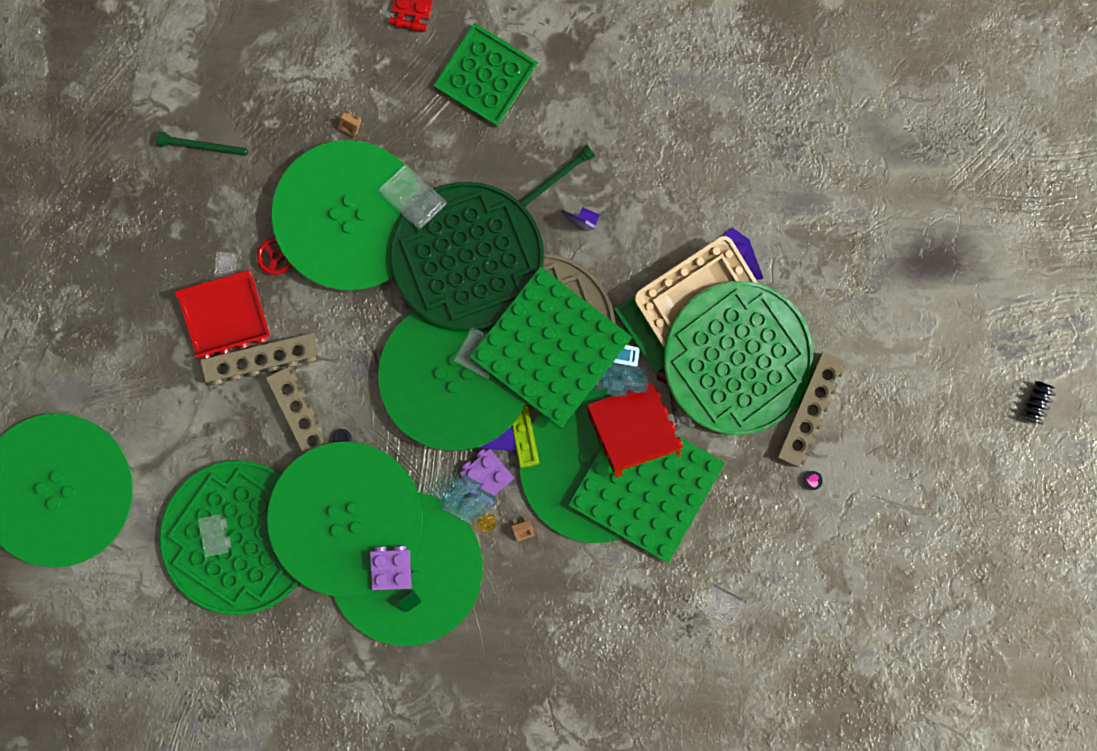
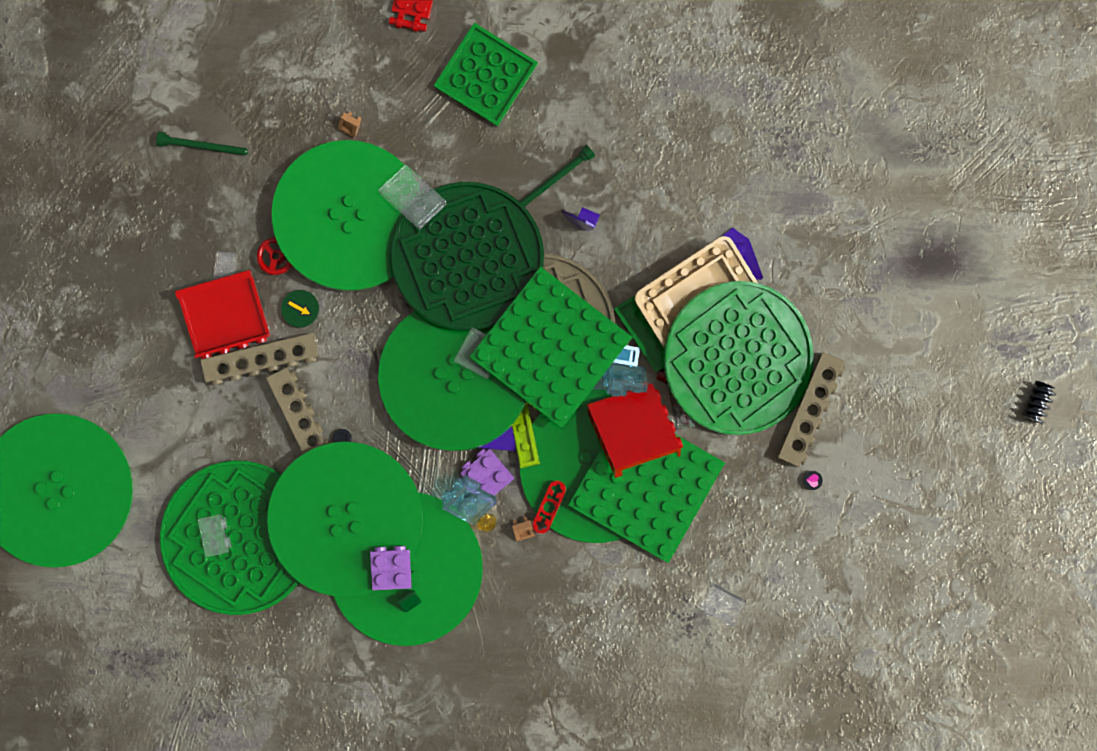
none -> dark green tile [281,290,320,328]
none -> red beam [533,481,566,534]

